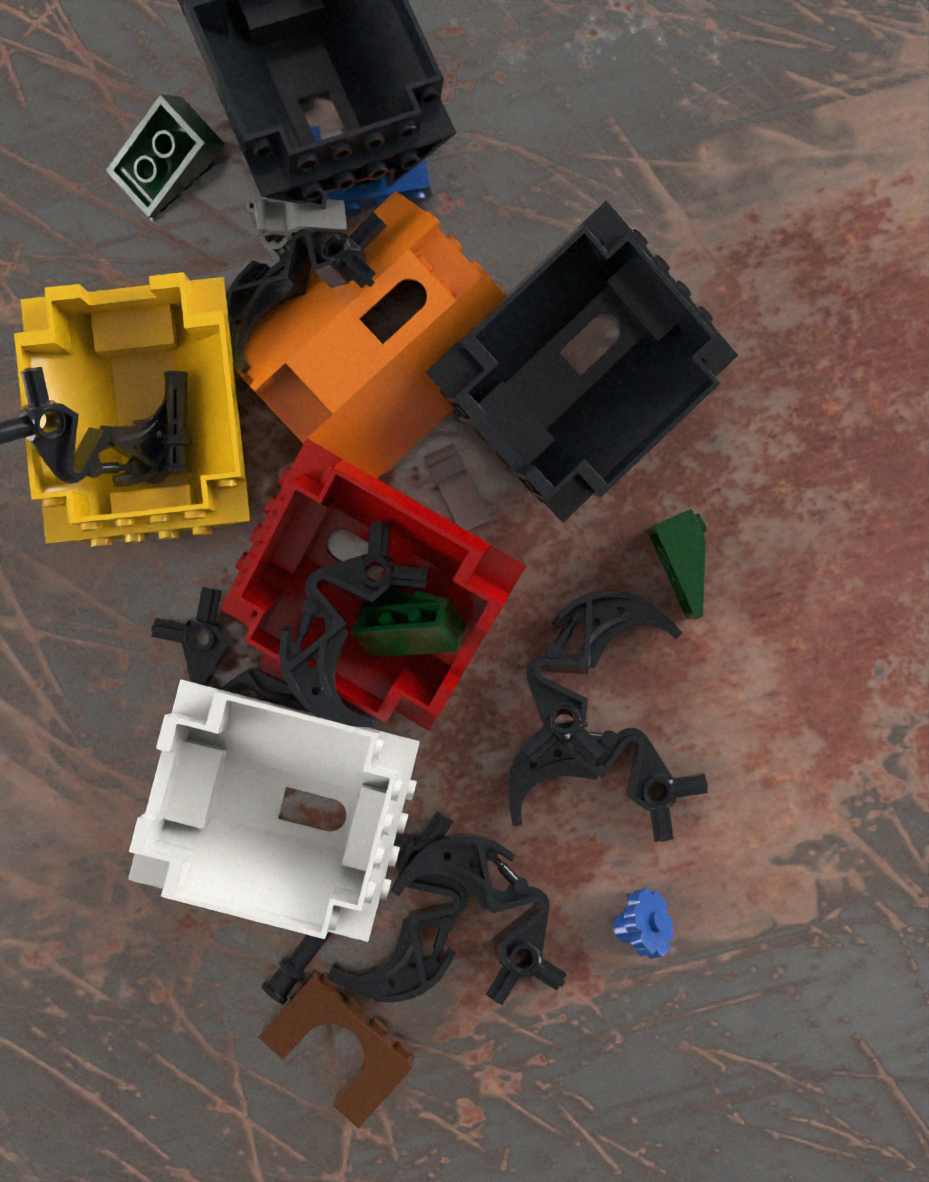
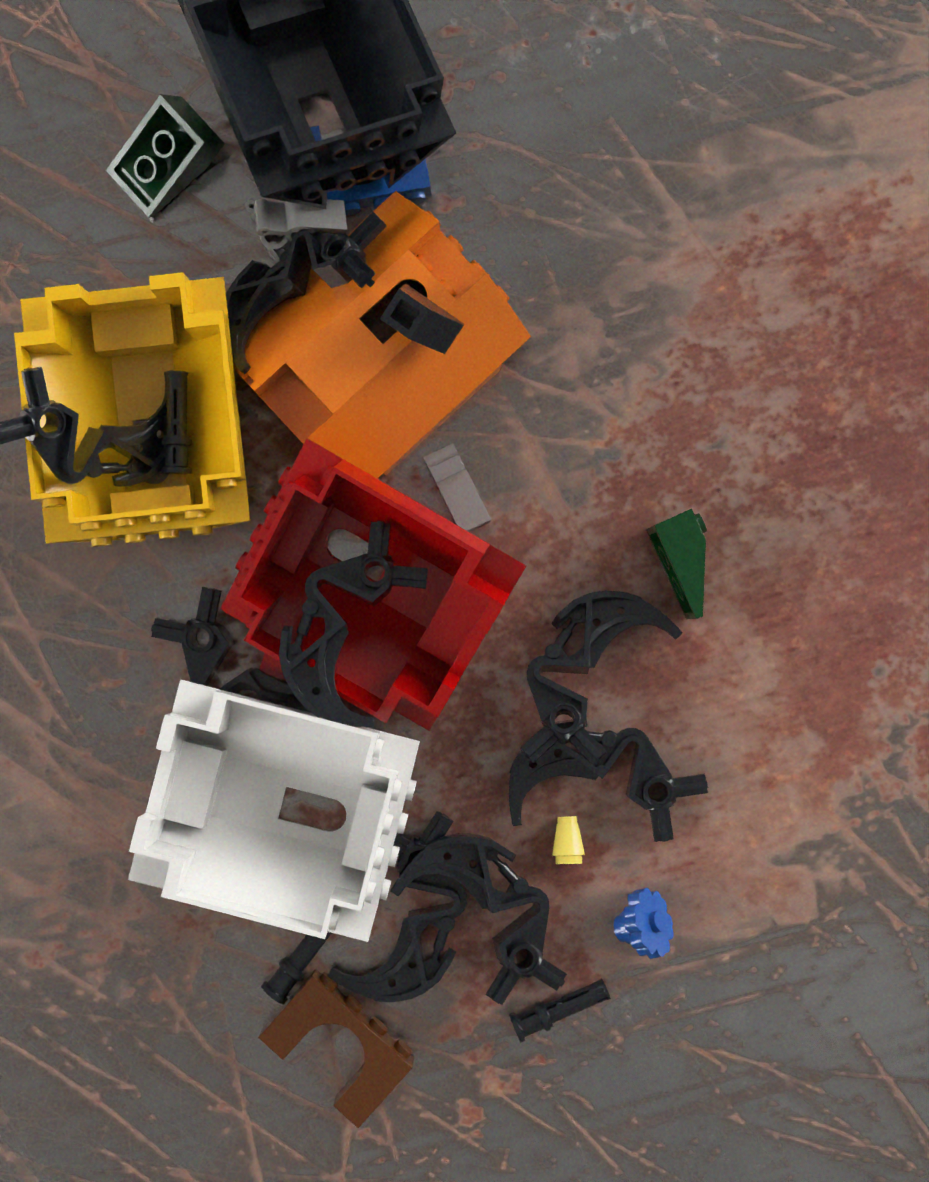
dark green wedge [351,580,467,658] -> none
black panel [425,200,738,523] -> none
none -> black slope [380,284,465,354]
none -> black pin [509,978,611,1043]
none -> light yellow cone [552,816,585,864]

